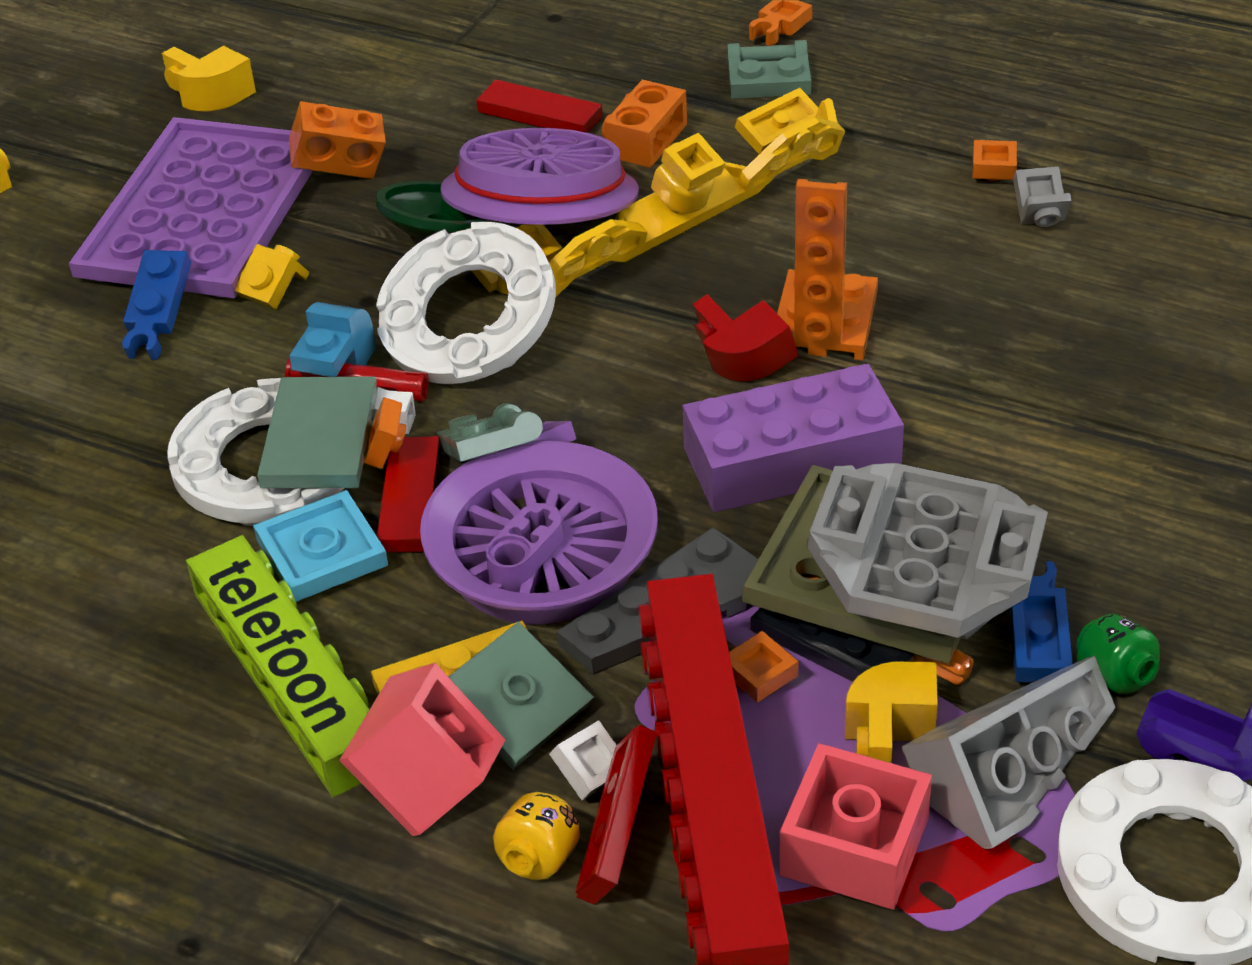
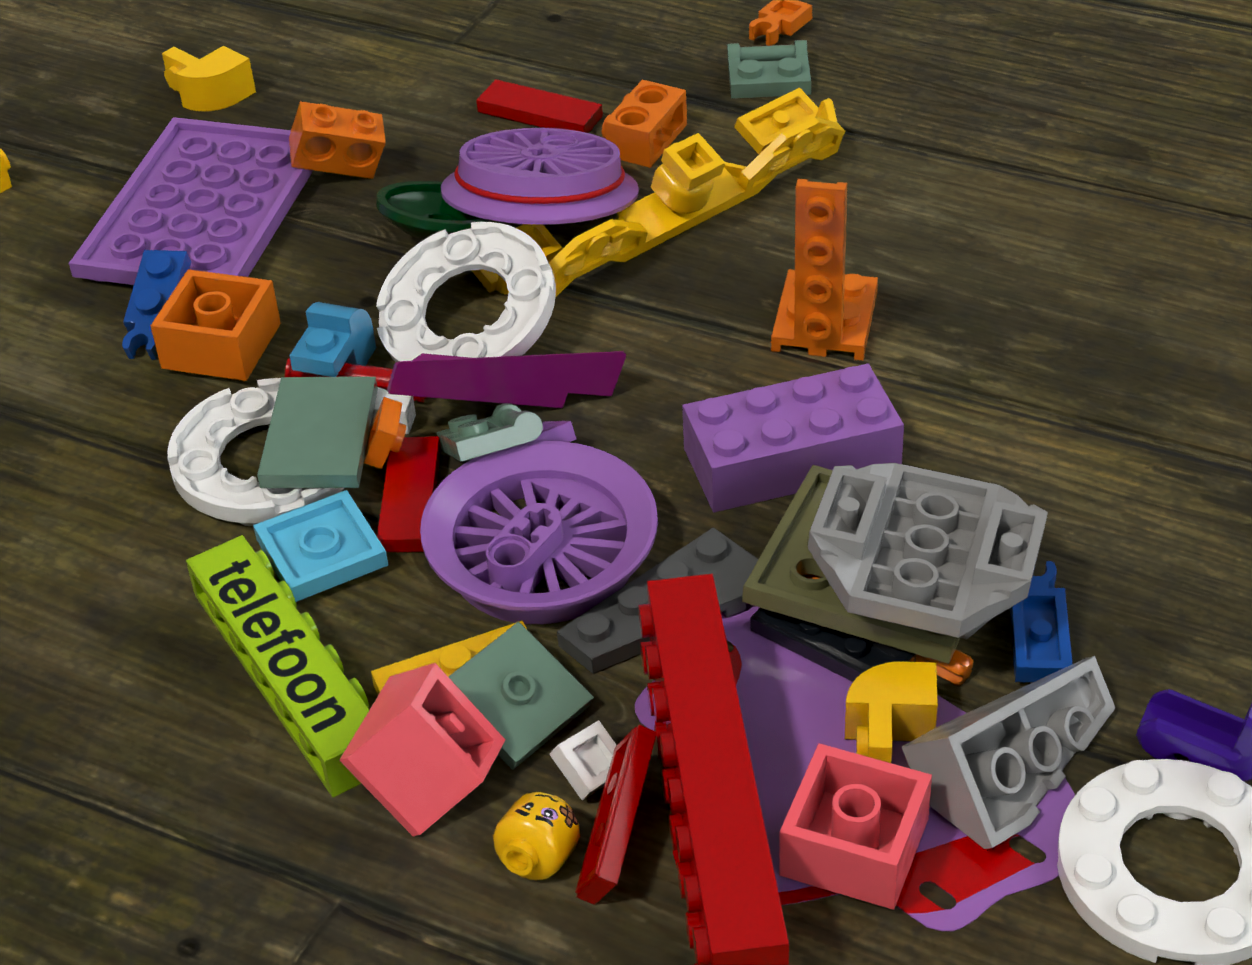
yellow bracket [235,244,310,310] -> none
red brick [692,294,799,381] -> none
orange plate [729,631,799,703] -> none
orange plate [972,140,1017,181] -> none
light grey bracket [1013,166,1072,227] -> none
green head [1076,613,1160,695] -> none
none -> orange brick [150,269,281,381]
none -> magenta wedge [387,351,626,408]

